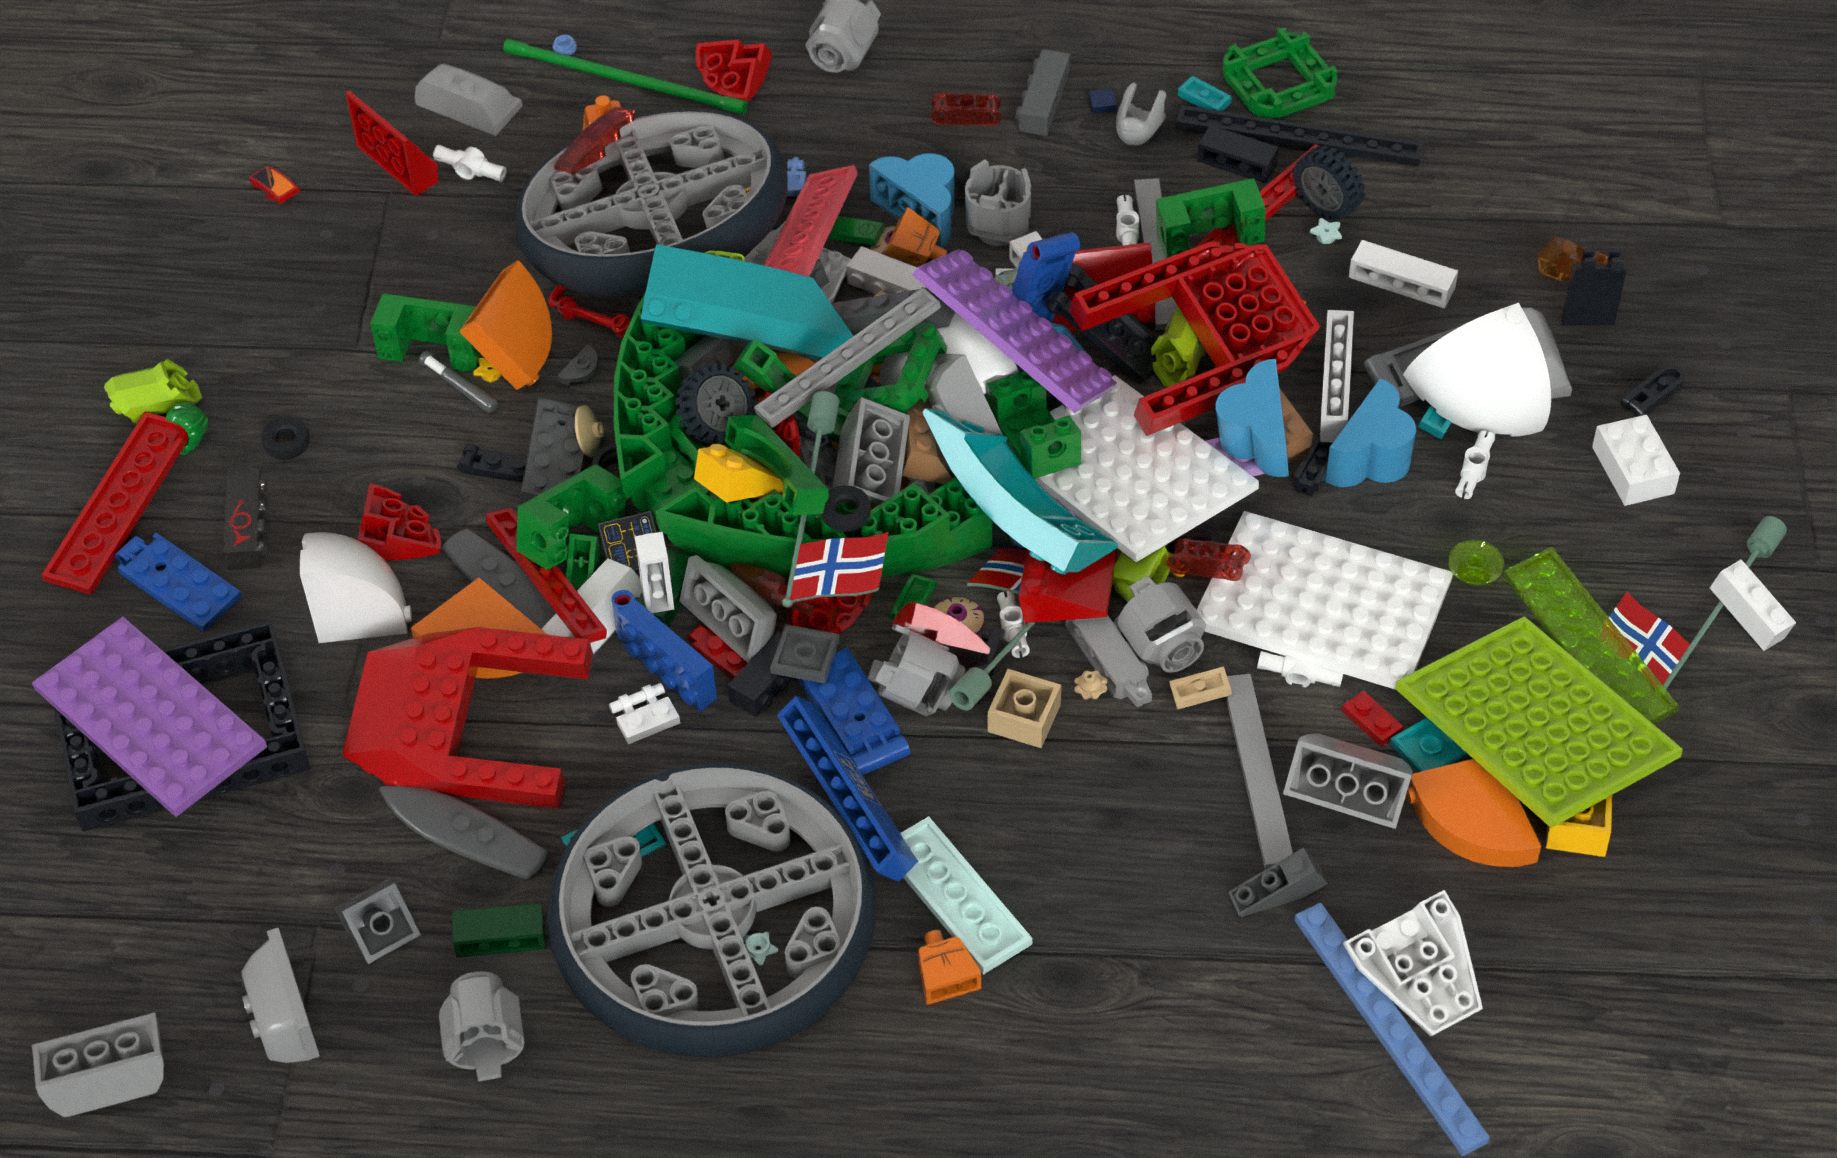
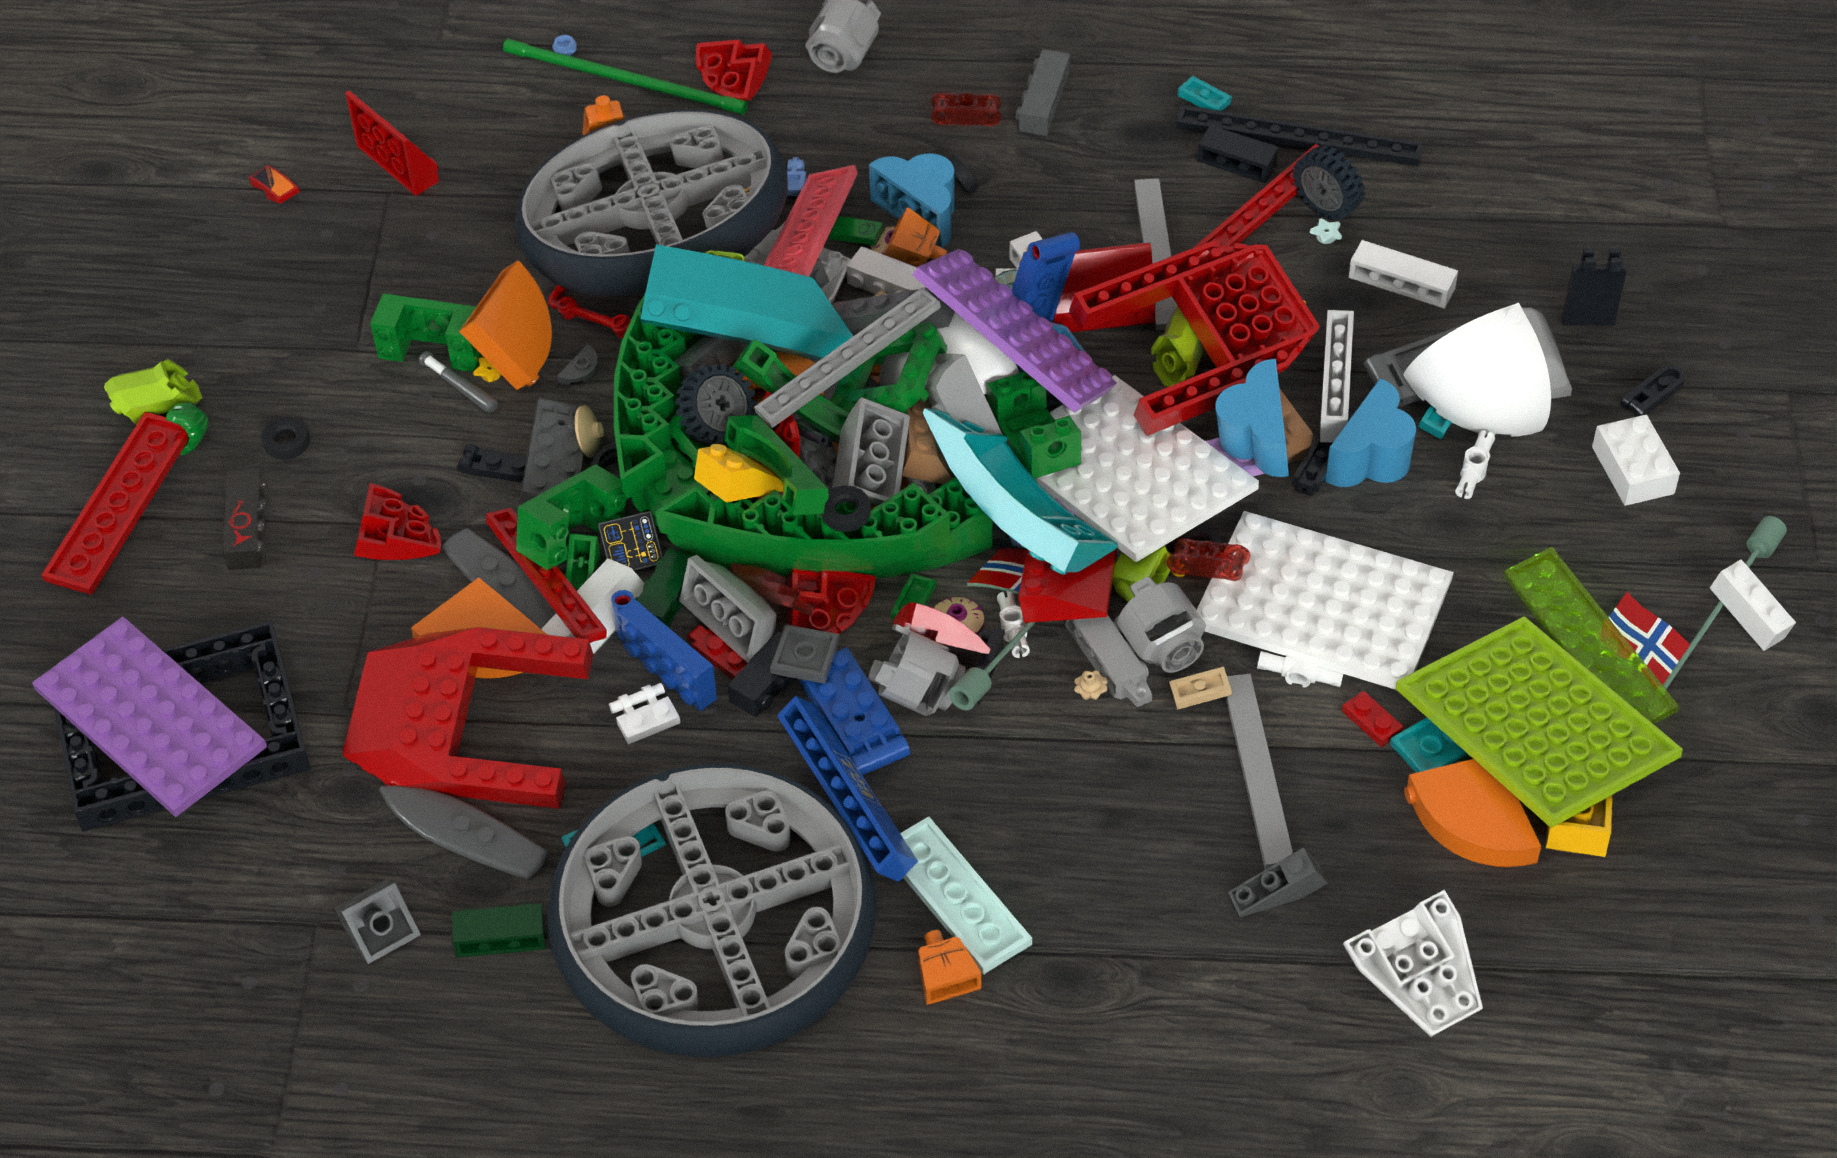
light grey windscreen [32,1013,164,1117] -> none
blue hinge [115,533,242,633] -> none
light grey windscreen [242,928,320,1063] -> none
white brick [300,532,412,643] -> none
light grey windscreen [415,64,522,136] -> none
white pin [433,145,506,182] -> none
light grey piece [439,972,524,1081] -> none
clear red slope [554,107,635,174] -> none
white brick [635,532,674,613] -> none
light aqua plate [743,932,778,965] -> none
flag [782,391,888,607] -> none
light grey piece [965,160,1032,246] -> none
tan brick [988,669,1061,748] -> none
black hinge [1045,265,1158,384] -> none
dark blue tile [1089,88,1117,113] -> none
light grey hair [1116,83,1166,146] -> none
white pin [1116,195,1140,245] -> none
green plate [1156,178,1265,259] -> none
green plate [1222,28,1337,119] -> none
light grey windscreen [1283,734,1413,829] -> none
medium blue plate [1295,903,1490,1156] -> none
clear neon green dish [1448,540,1504,585] -> none
clear orange slope [1537,236,1608,281] -> none

